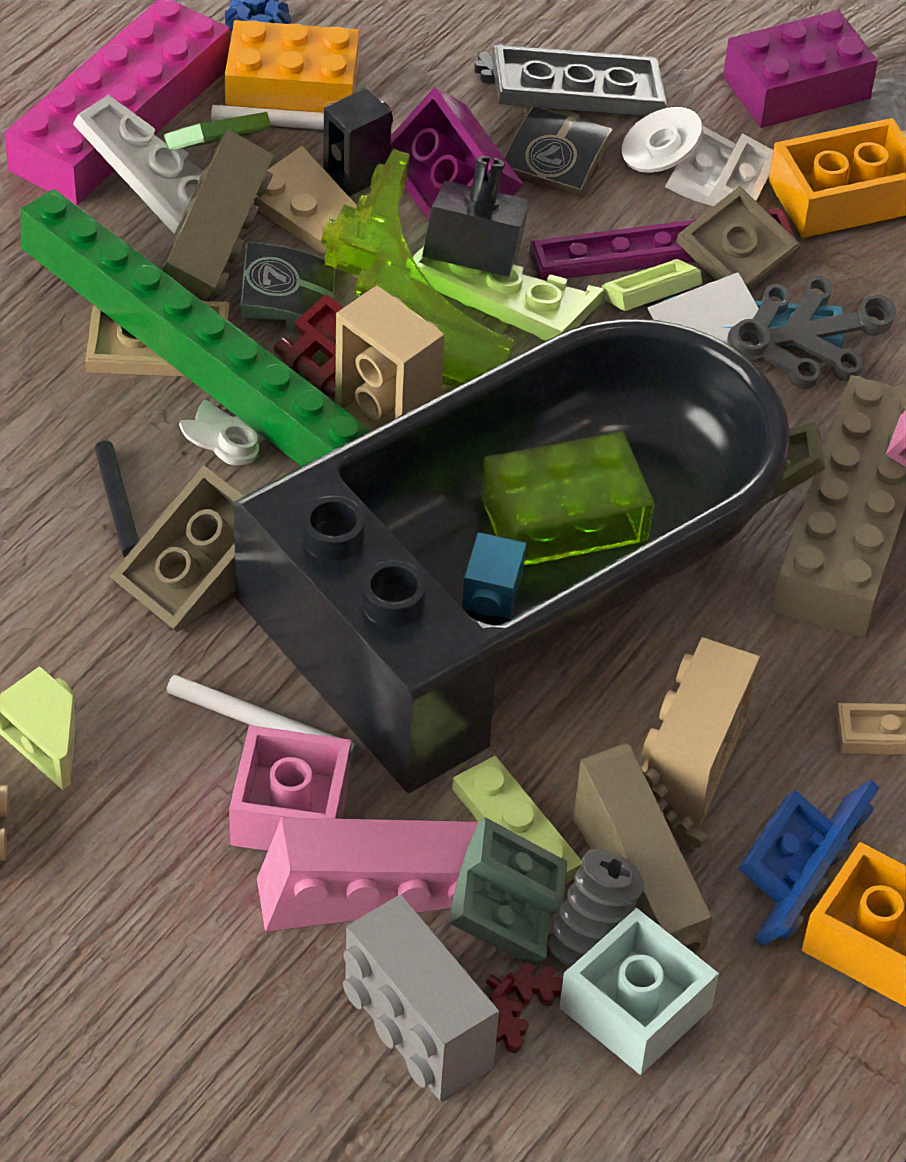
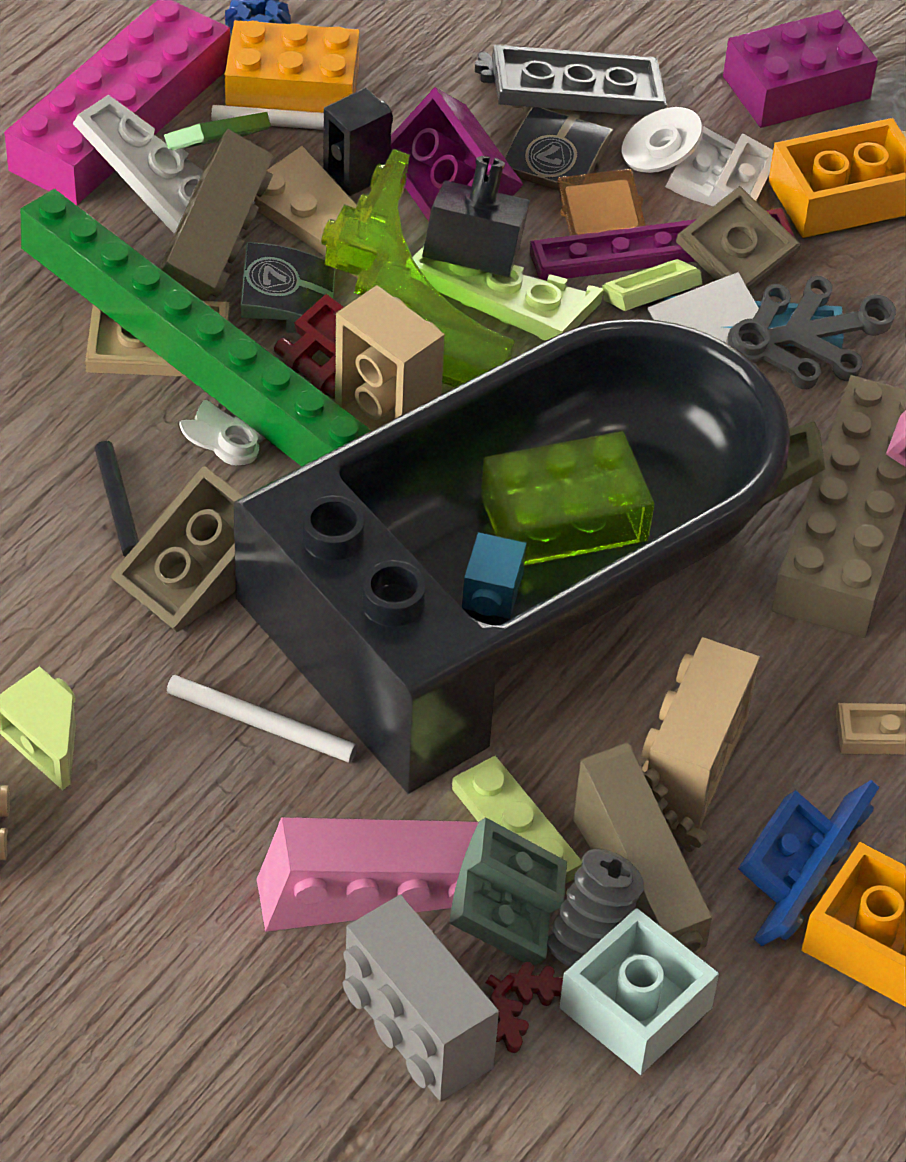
bright pink brick [229,725,352,851] -> none
none -> clear orange piece [557,168,646,236]

